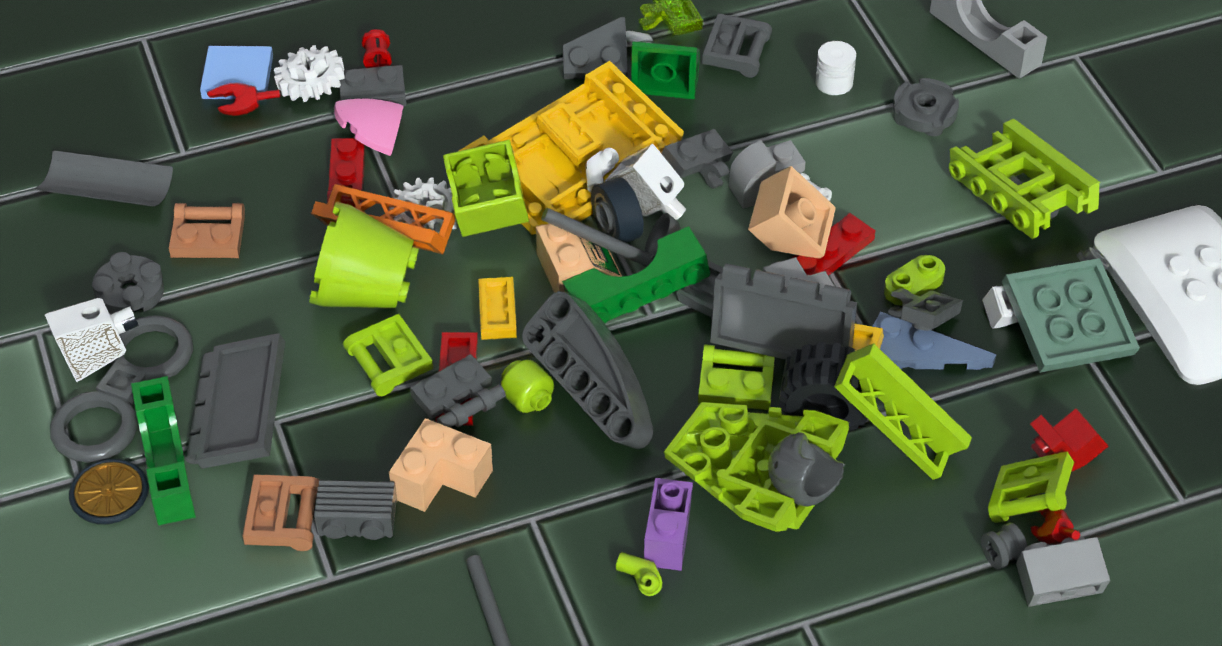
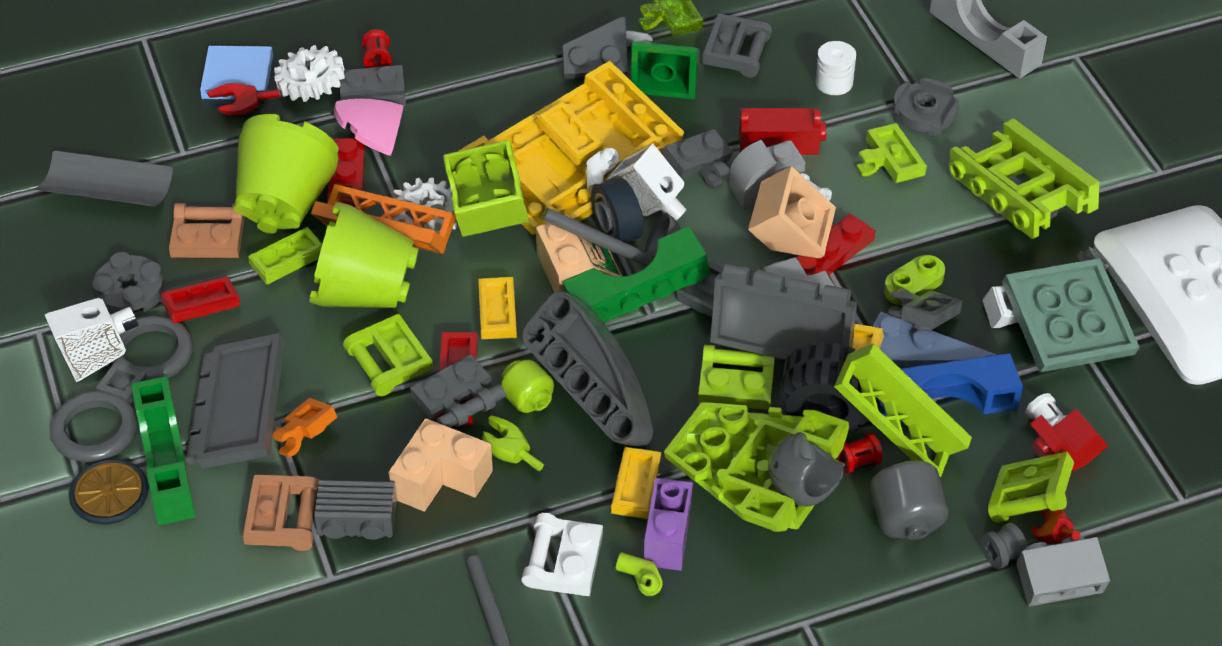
none -> red plate [161,276,240,324]
none -> lime cone [233,114,339,234]
none -> lime plate [248,227,322,285]
none -> orange plate [272,398,337,457]
none -> lime hand [482,415,544,471]
none -> white plate [521,513,603,596]
none -> yellow plate [611,447,661,519]
none -> red brick [739,108,826,155]
none -> red bush [837,432,883,474]
none -> lime plate [856,123,927,183]
none -> dark grey head [869,460,949,540]
none -> blue arch [875,353,1023,430]
none -> white bush [1025,393,1067,427]

